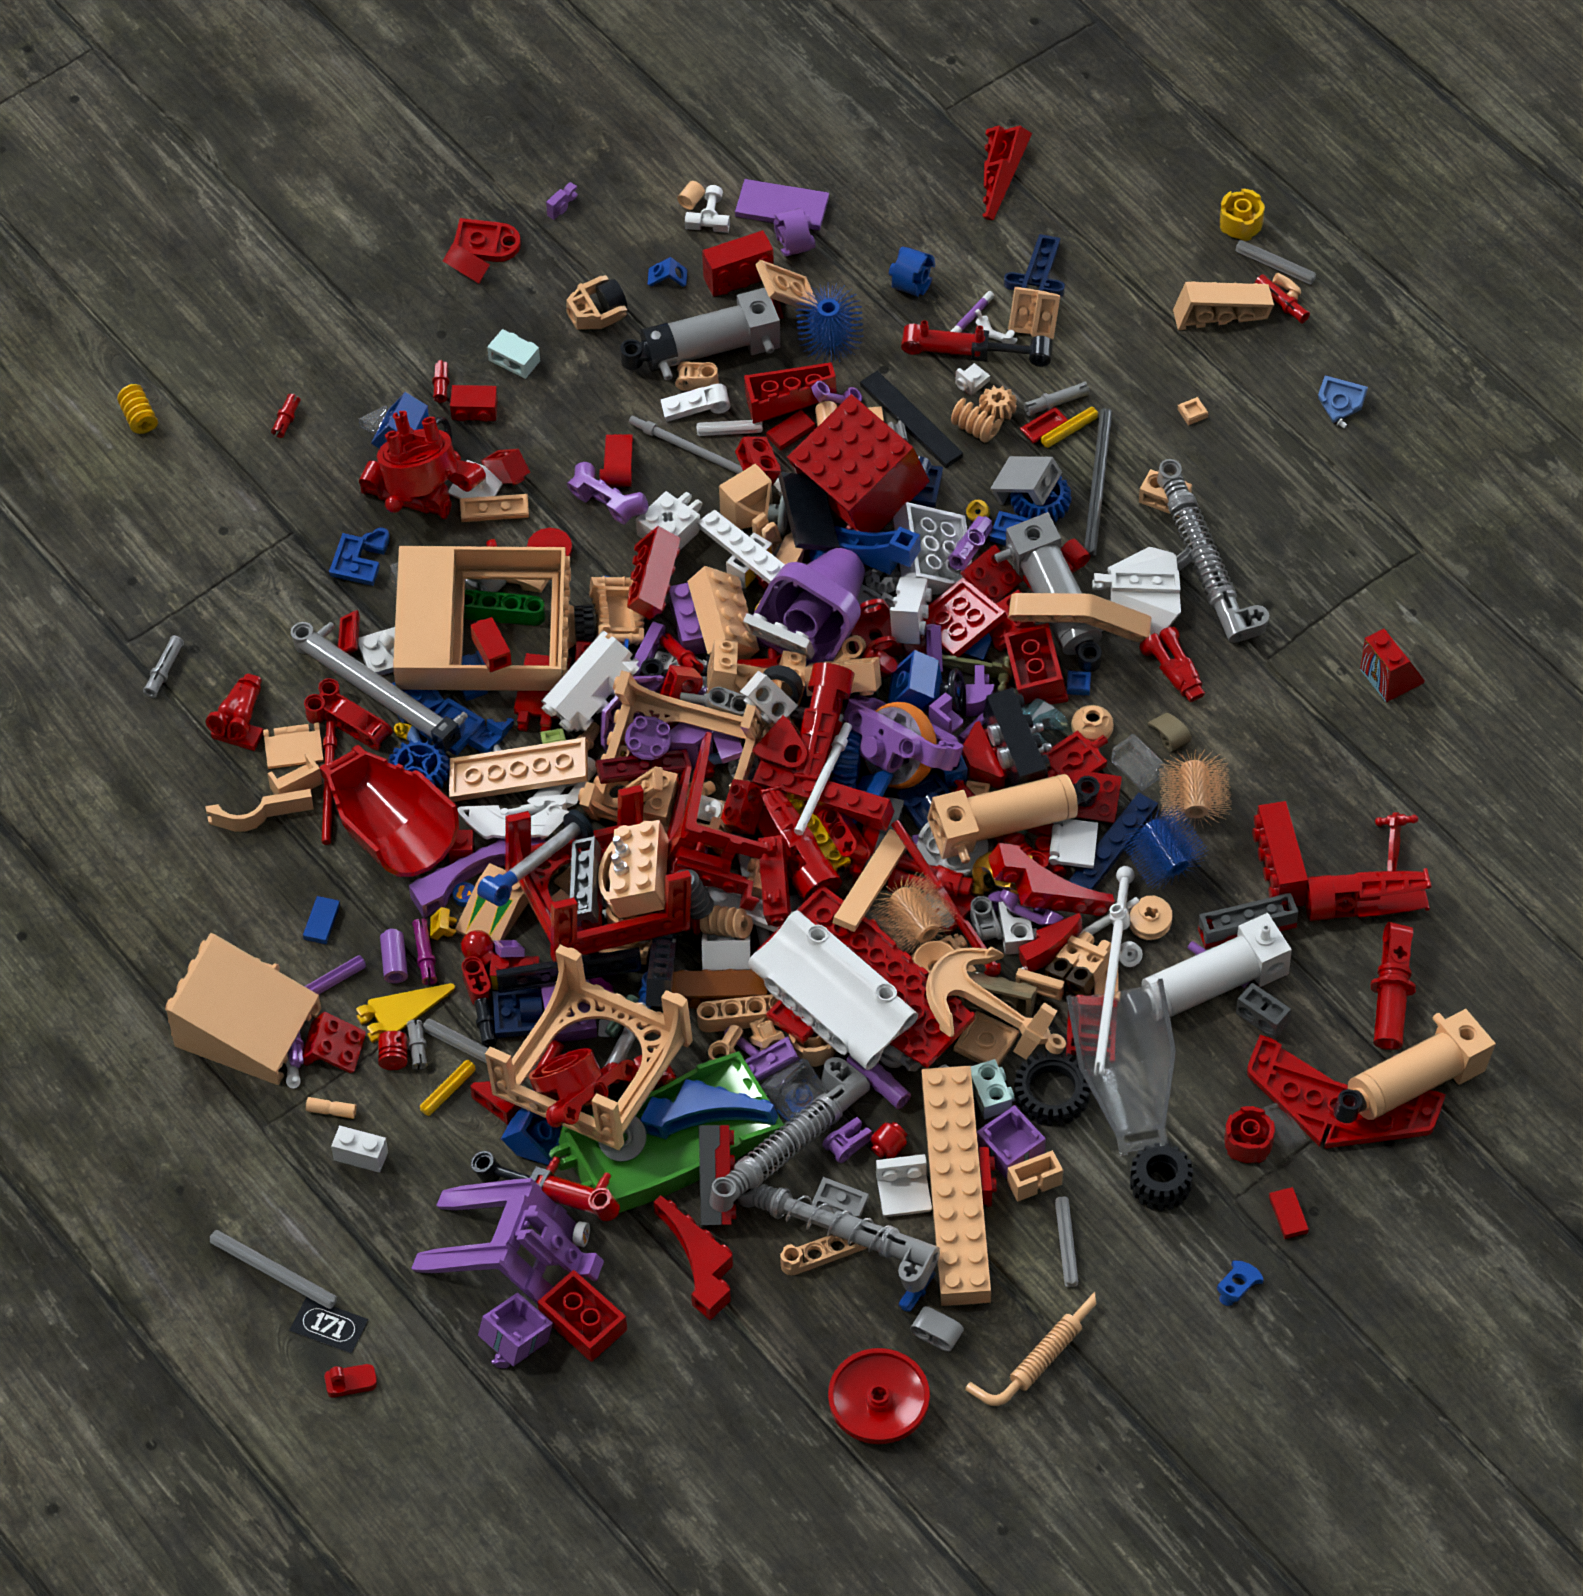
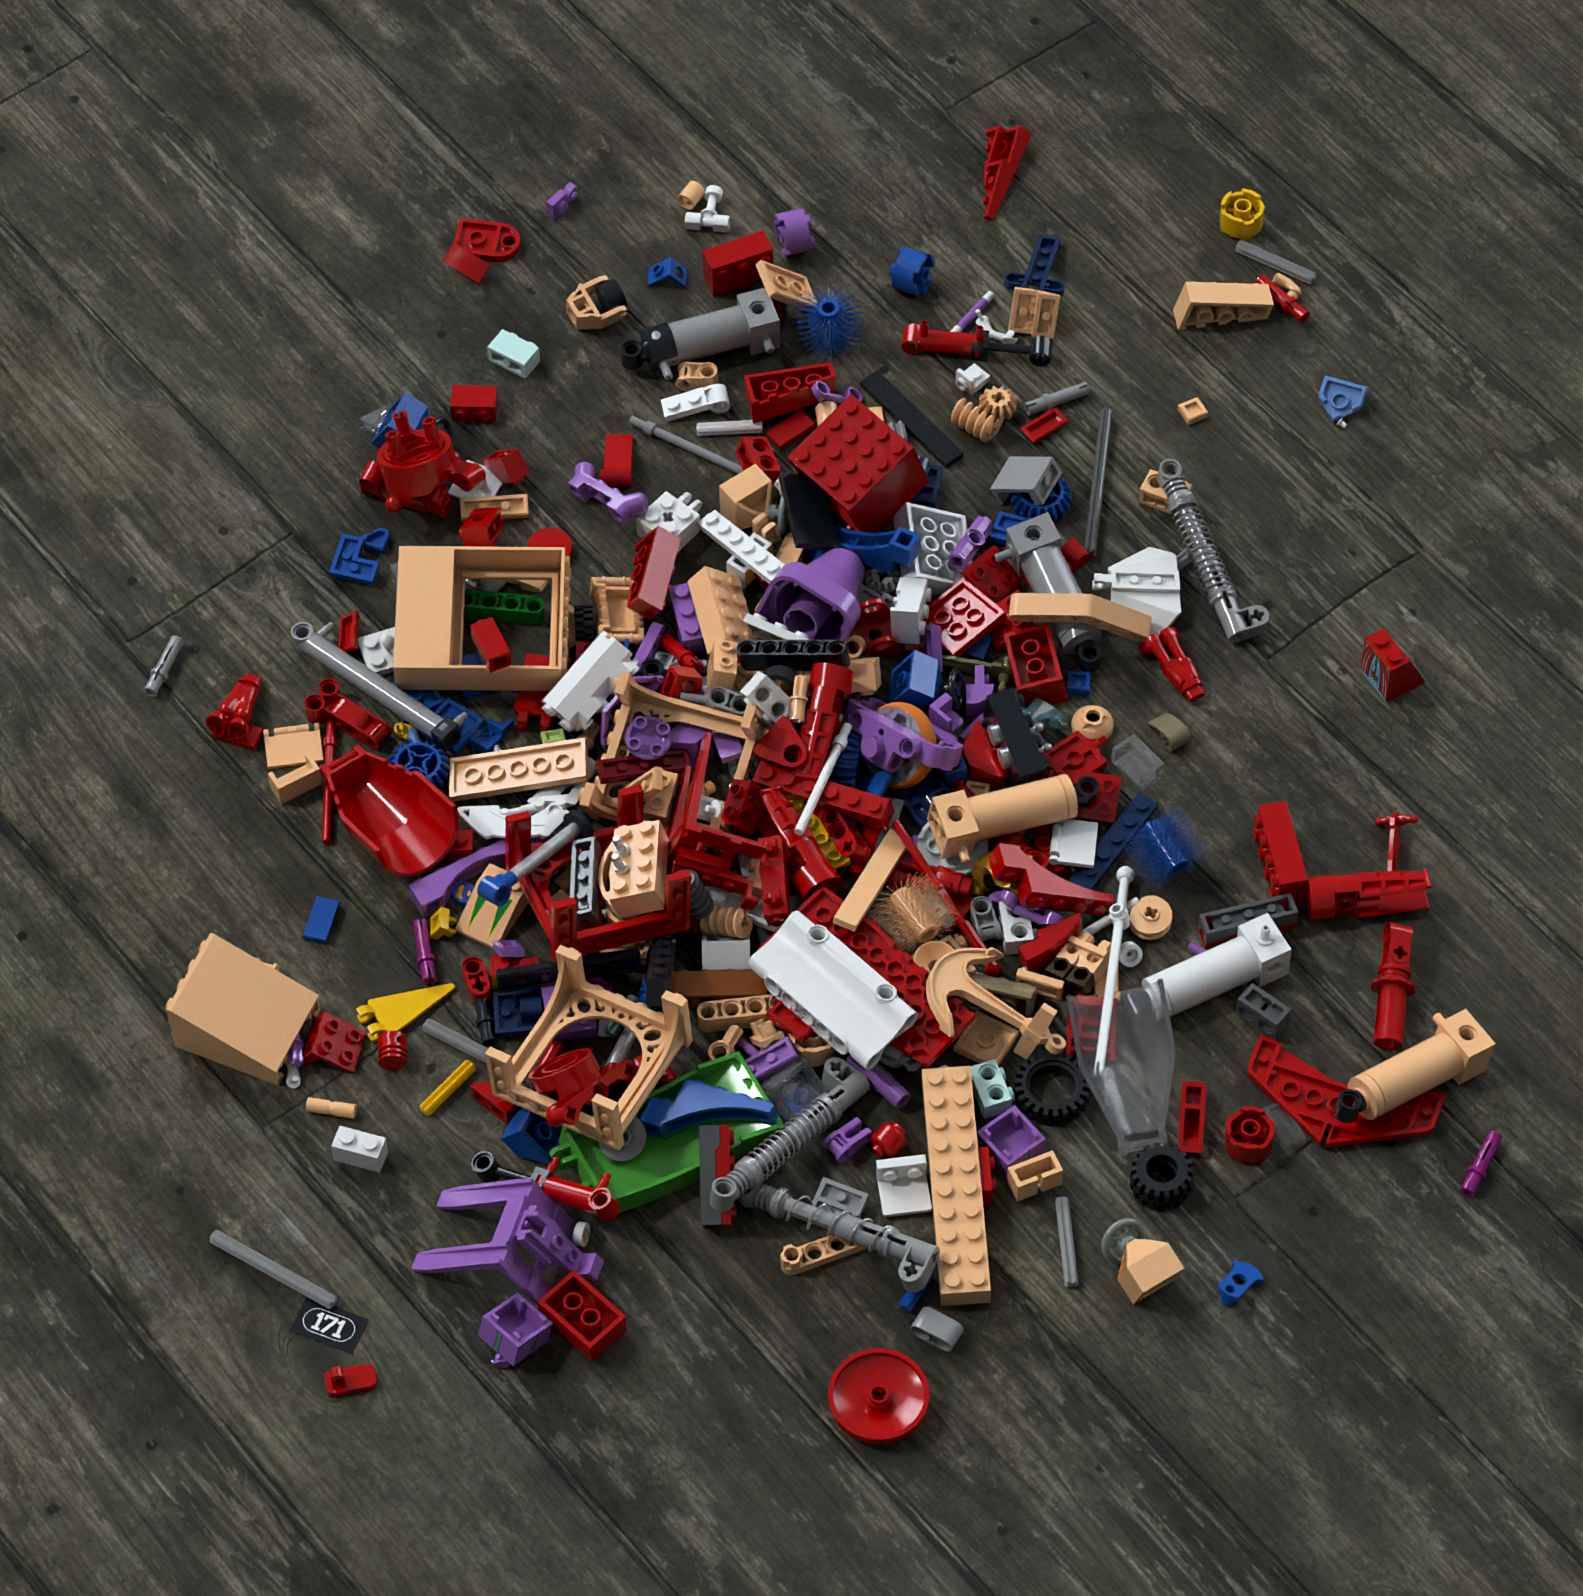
yellow piece [117,384,158,434] -> none
light nougat piece [205,789,314,832] -> none
red pin [271,394,301,438] -> none
medium lavender axle [304,955,366,995] -> none
medium lavender brick [380,929,408,983] -> none
light grey pin [407,1020,428,1069] -> none
red axle [432,360,450,403] -> none
red piece [461,930,497,969] -> none
red arch [654,1195,733,1320] -> none
arm [704,752,728,778] -> none
medium lavender tile [735,179,829,231] -> none
red arm [862,647,897,679] -> none
light nougat piece [965,1292,1096,1406] -> none
yellow tile [966,500,990,522] -> none
yellow axle [1041,407,1098,448] -> none
light nougat piece [1159,749,1232,829] -> none
red tile [1269,1187,1309,1239] -> none
none -> red brick [459,507,504,547]
none -> black beam [736,640,851,671]
none -> light nougat axle [789,675,808,723]
none -> light nougat piece [1101,1218,1184,1305]
none -> red slope [1178,1081,1207,1154]
none -> magenta pin [1460,1131,1502,1198]

